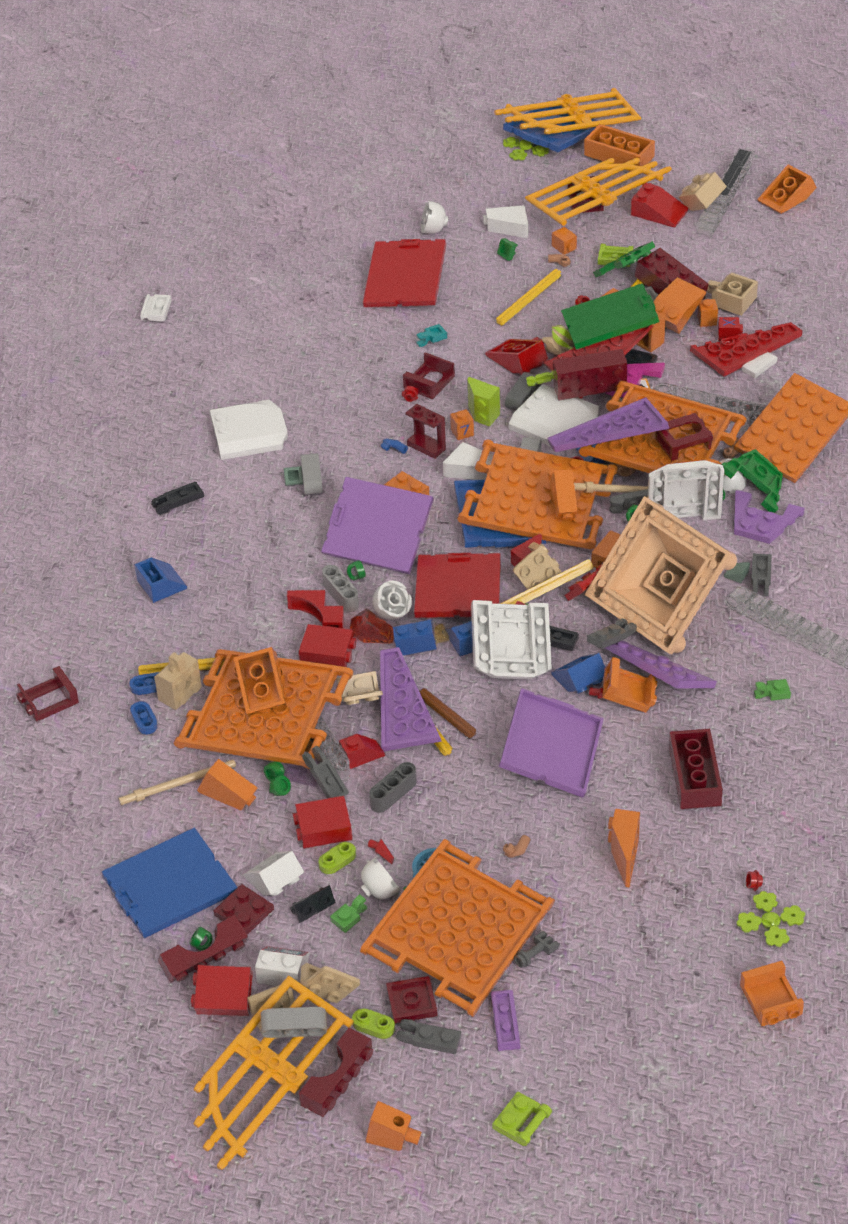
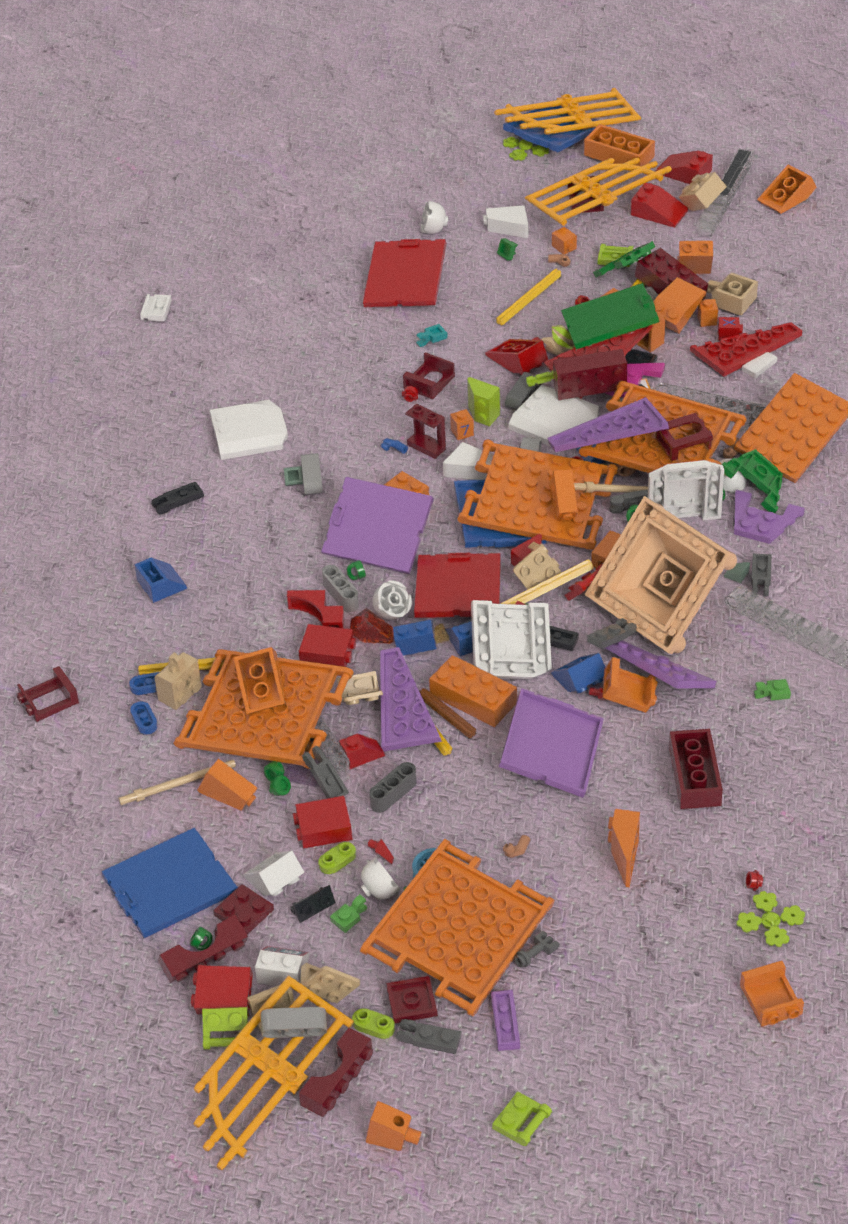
none -> lime plate [202,1007,248,1050]
none -> orange brick [429,655,517,728]
none -> red slope [655,150,713,184]
none -> orange panel [677,241,713,274]

